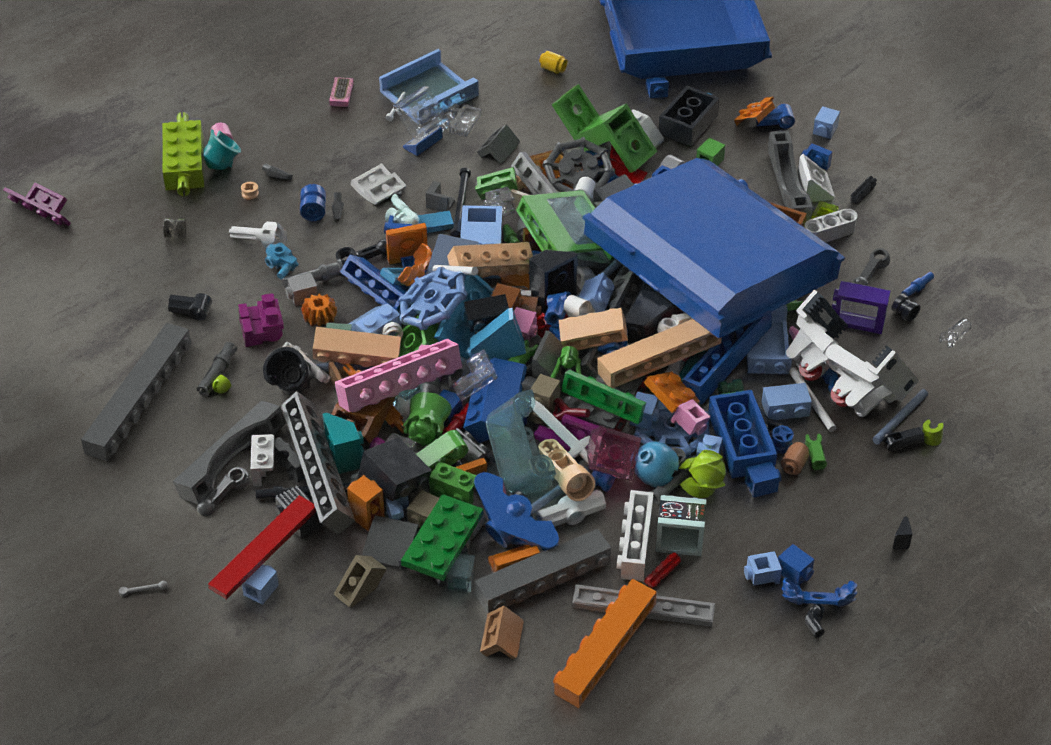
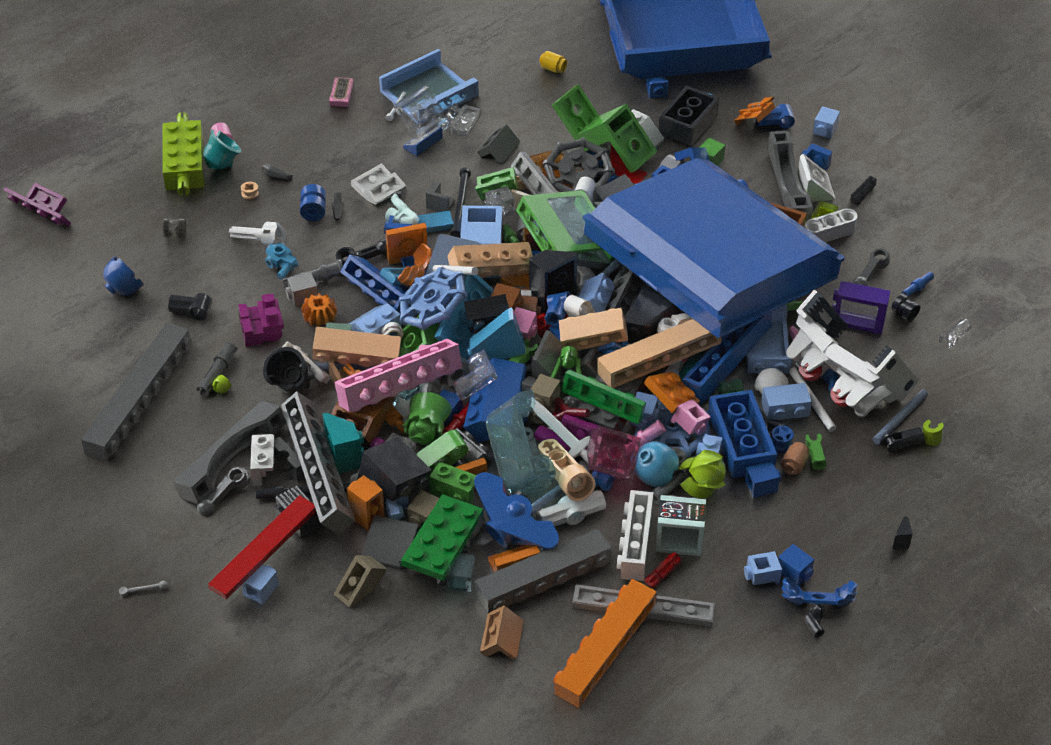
none -> blue cylinder [103,256,144,296]
none -> bright pink pin [622,420,666,456]
none -> blue panel [674,147,709,161]
none -> white hair [754,368,789,393]

